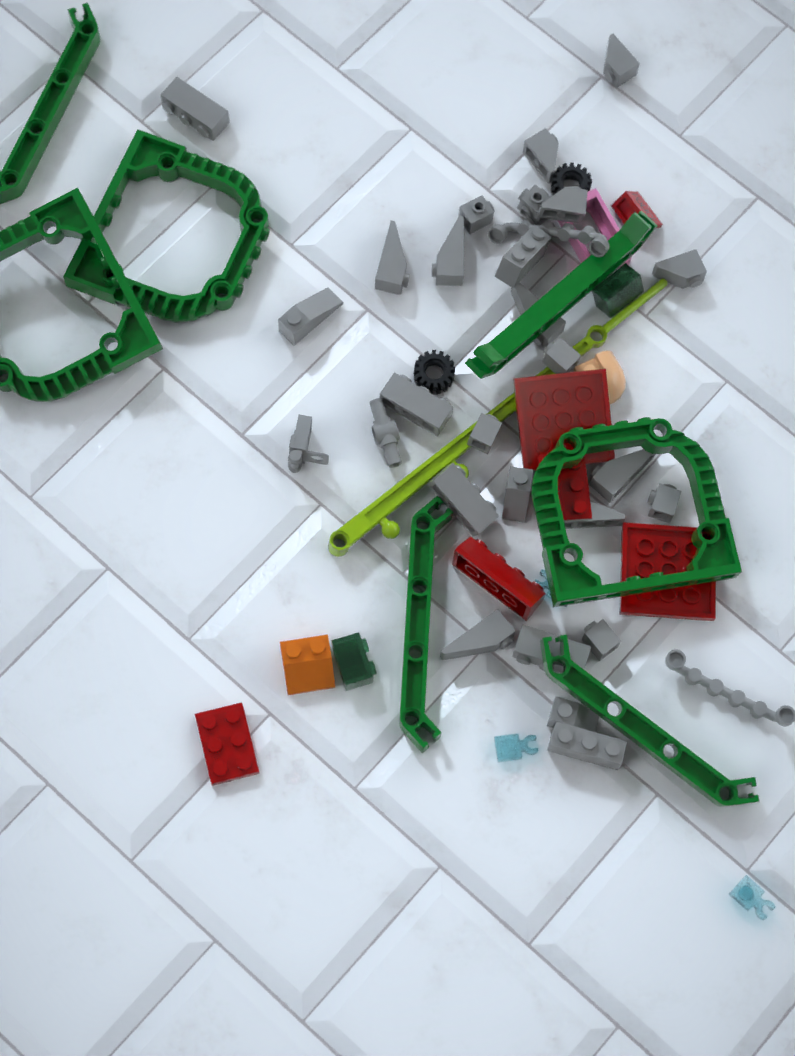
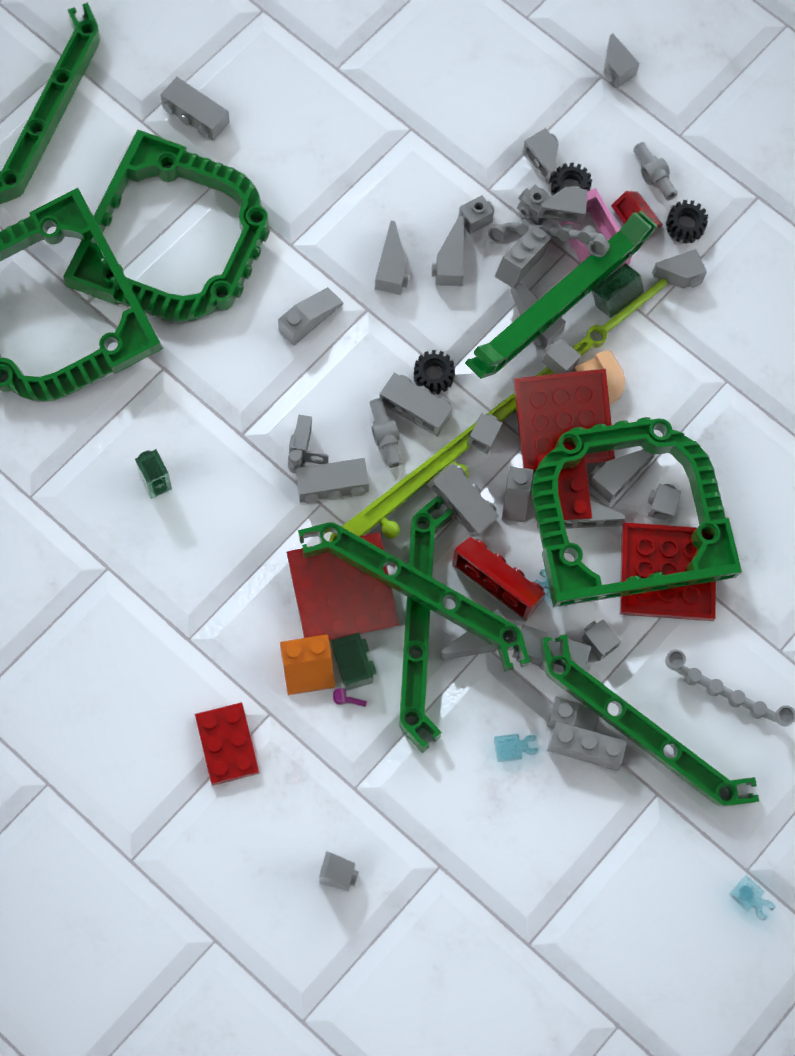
none -> clear green brick [135,449,172,499]
none -> red plate [286,532,399,640]
none -> light grey brick [295,458,369,504]
none -> green piece [298,522,530,672]
none -> light grey slope [319,851,359,891]
none -> magenta hand [333,688,367,707]
none -> light grey pin [633,142,678,201]
none -> black tyre [666,200,708,244]

